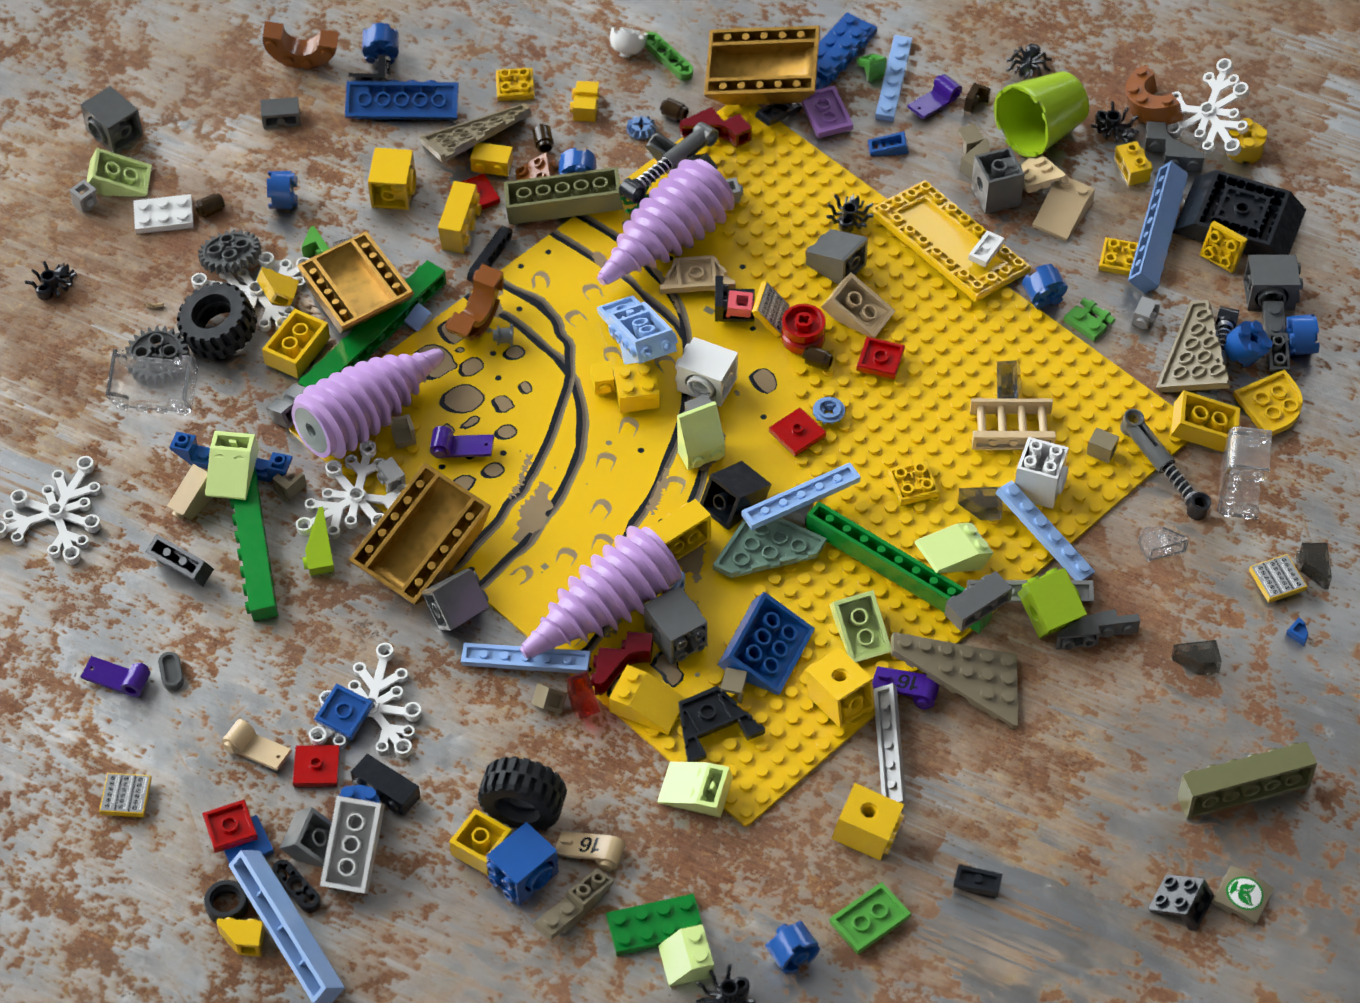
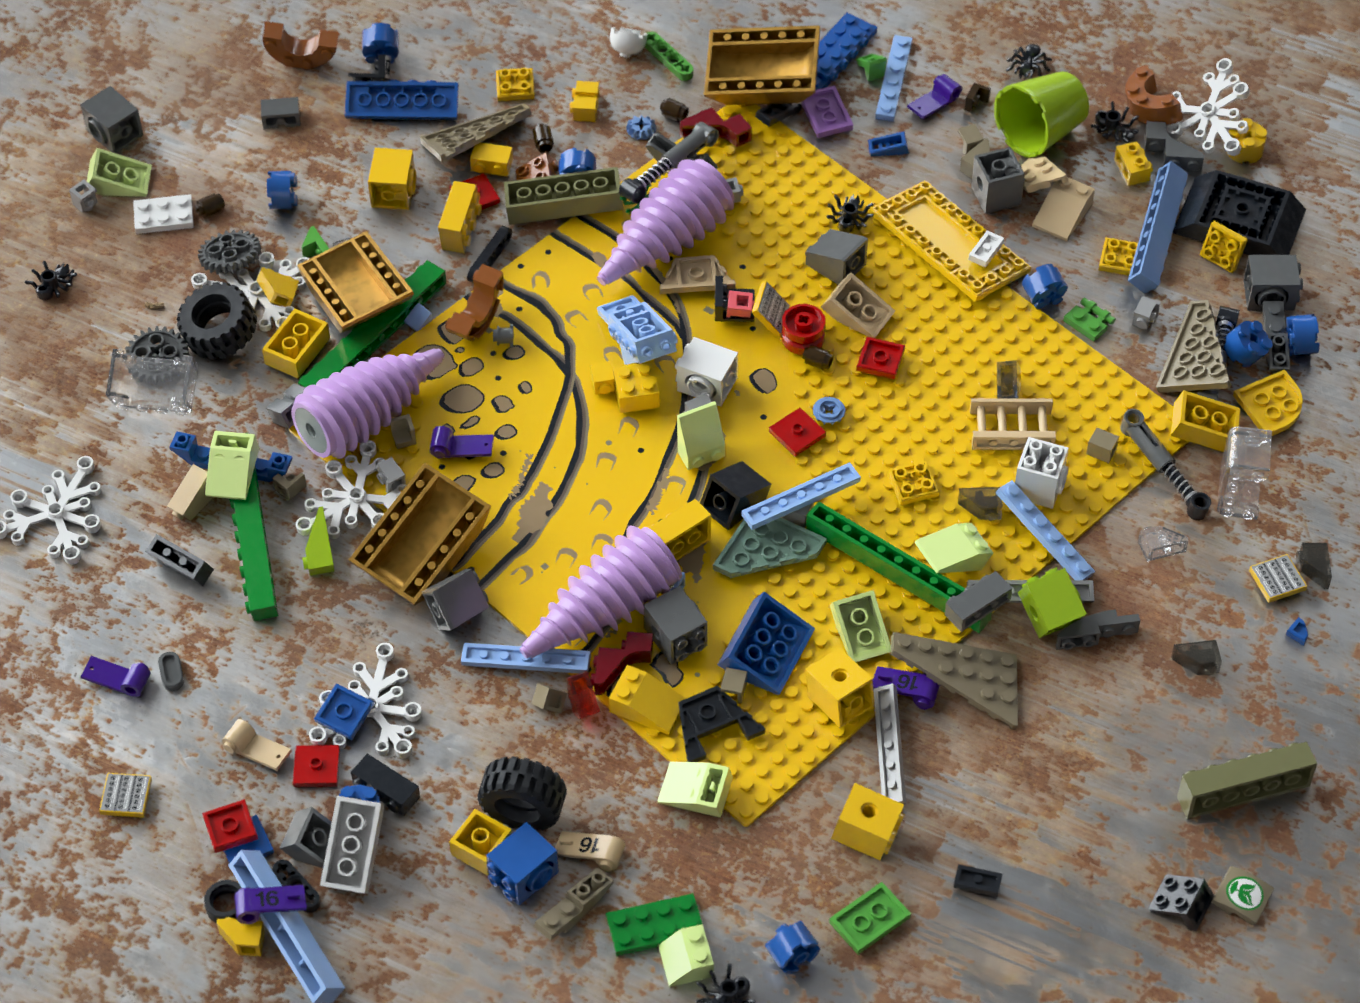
none -> dark purple door [234,885,306,924]

